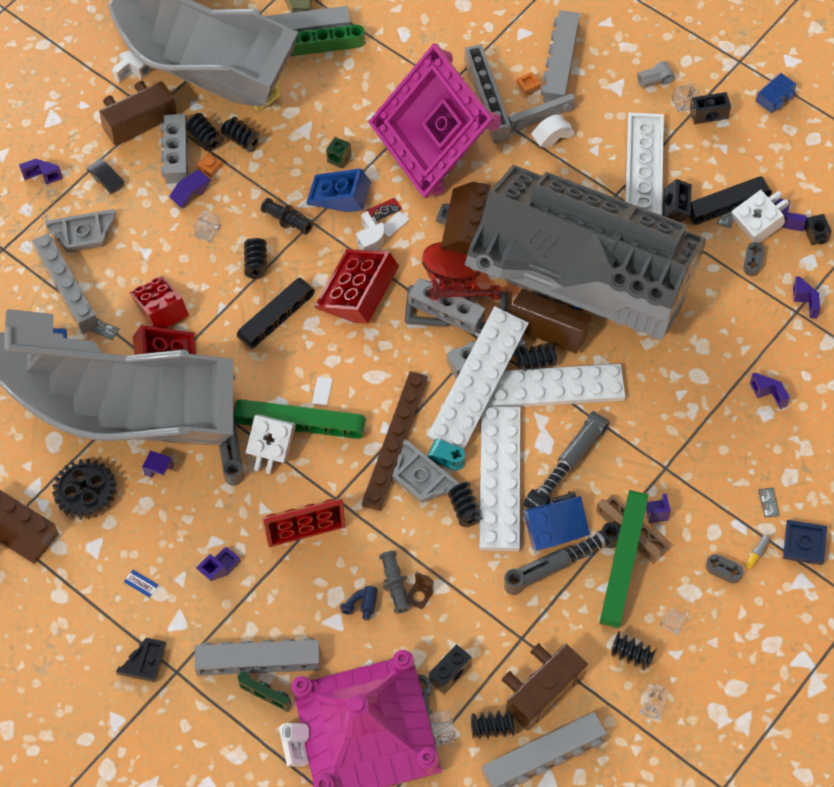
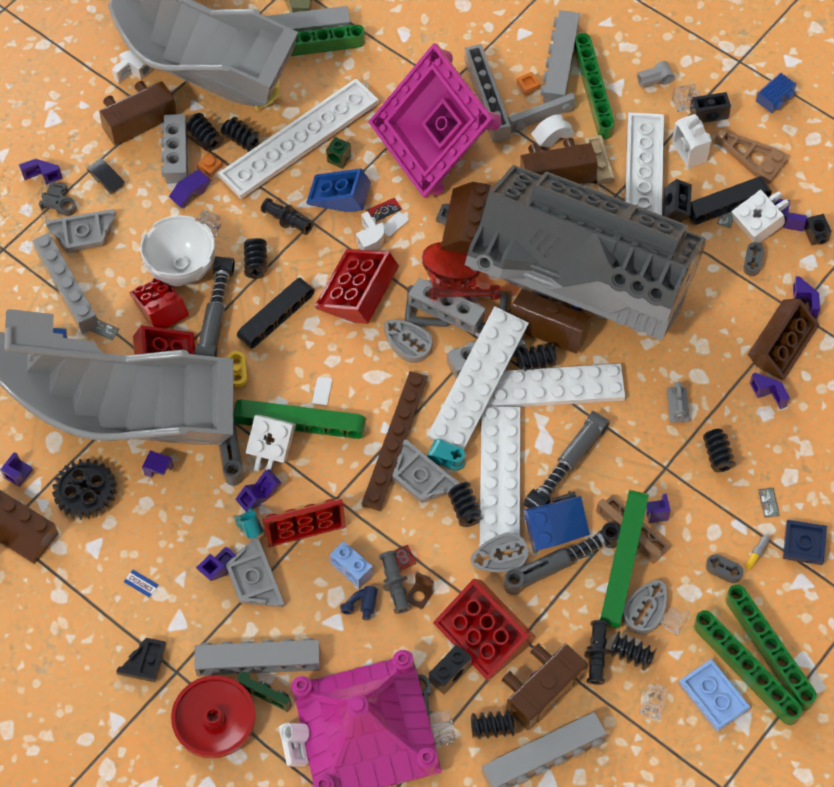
none -> dark purple panel [0,452,33,487]
none -> dark grey piece [39,181,77,216]
none -> white rock [140,215,215,286]
none -> red dish [171,675,256,759]
none -> piece [195,256,235,357]
none -> white plate [218,79,379,199]
none -> light grey wing [226,536,284,607]
none -> yellow plate [227,351,247,388]
none -> teal piece [233,508,263,539]
none -> dark purple slope [235,469,281,512]
none -> light blue brick [330,541,373,589]
none -> light grey piece [384,319,432,363]
none -> clear red tile [394,545,416,571]
none -> red slope [433,579,536,681]
none -> light grey piece [471,532,528,572]
none -> reddish brown piece [520,138,598,184]
none -> green beam [574,33,614,139]
none -> tan tile [584,135,615,185]
none -> black piece [584,620,611,685]
none -> light grey piece [623,580,667,634]
none -> light grey hinge [667,382,689,422]
none -> white hinge [672,114,712,169]
none -> light blue tile [678,659,751,732]
none -> green beam [694,610,802,725]
none -> black piece [703,428,736,472]
none -> medium nougat plate [715,128,789,184]
none -> green beam [726,584,817,711]
none -> reddish brown slope [747,299,819,380]

